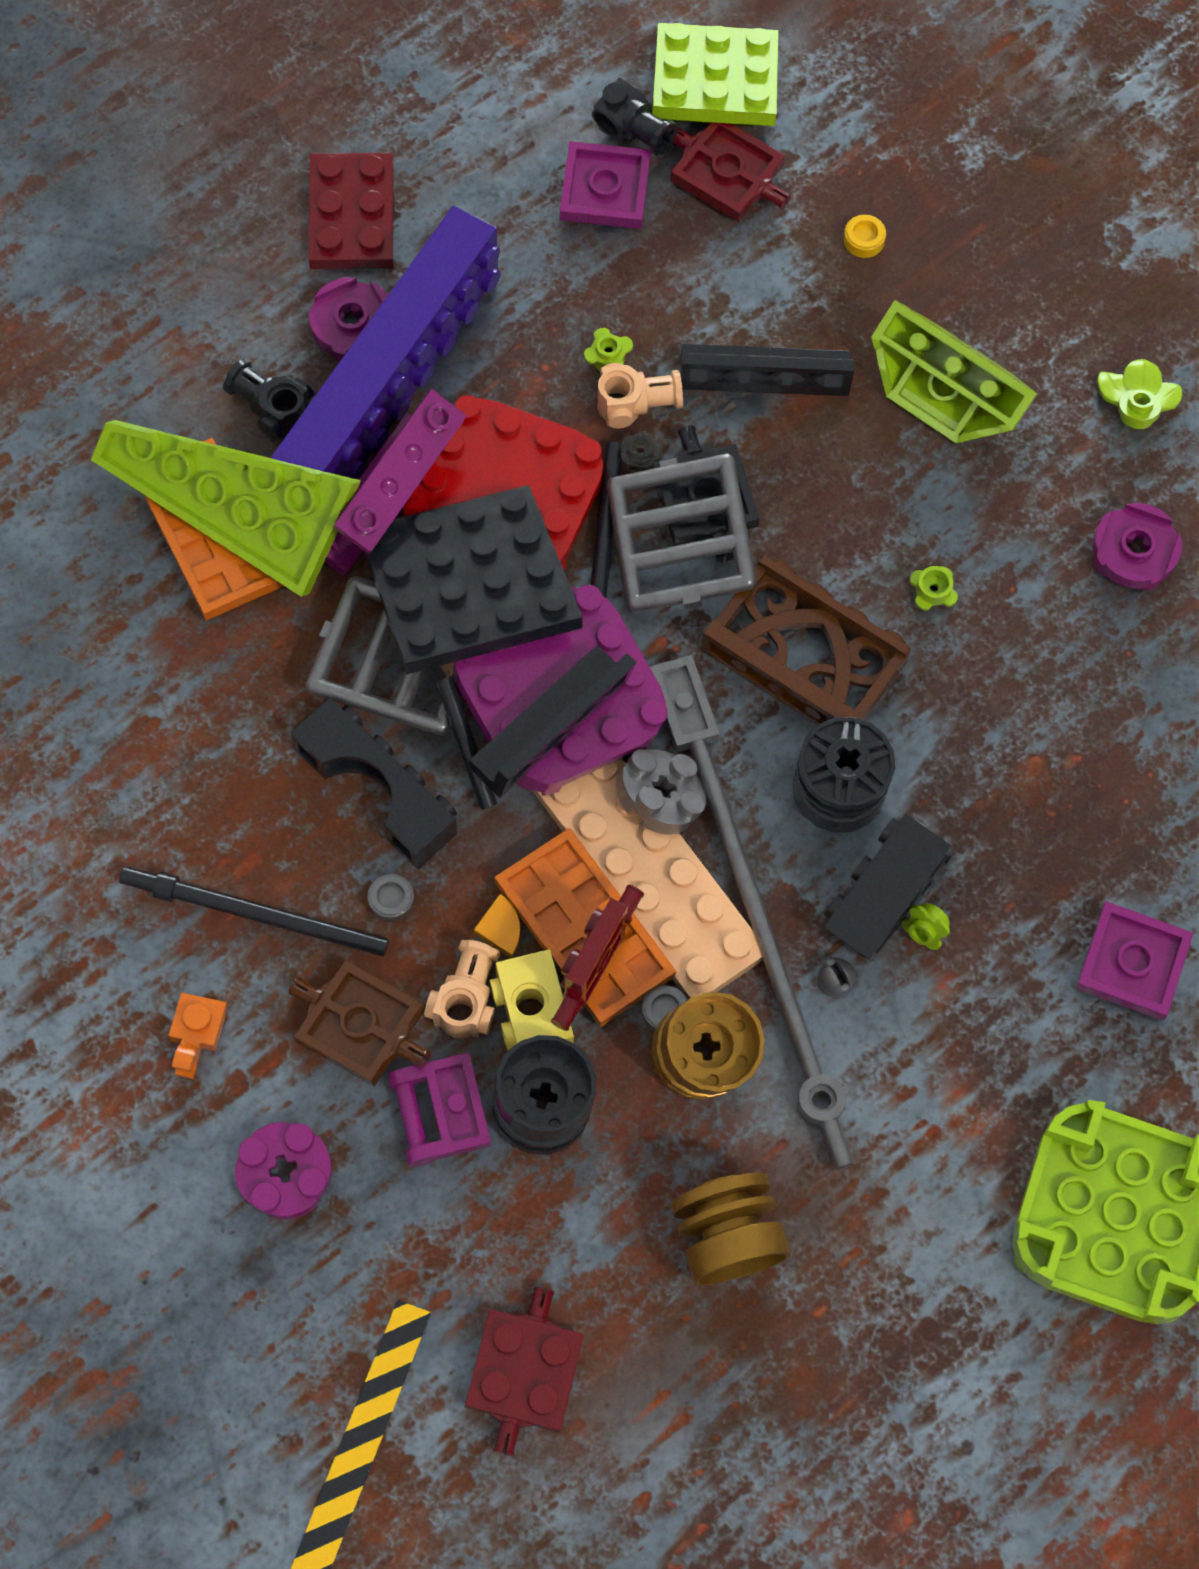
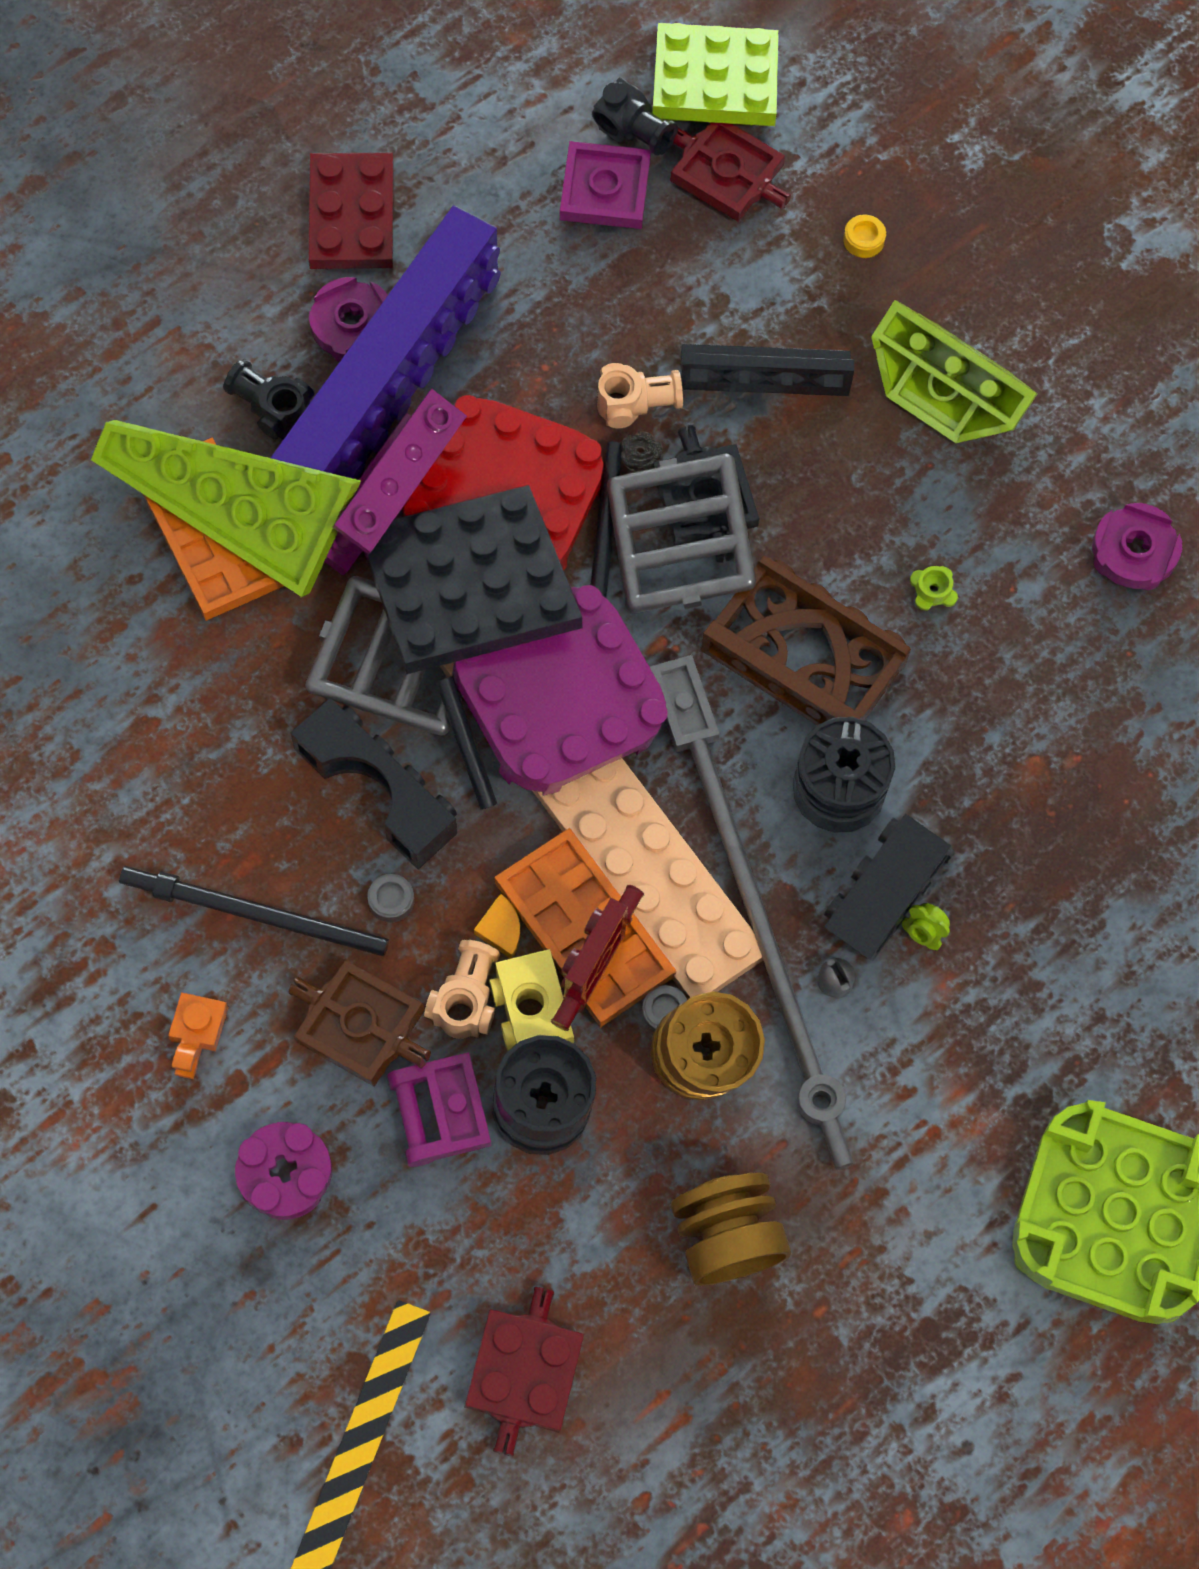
black fence [468,645,637,798] -> none
lime plate [584,328,633,370] -> none
flat silver plate [616,749,706,835] -> none
magenta plate [1075,901,1194,1021] -> none
lime plate [1097,359,1182,429] -> none

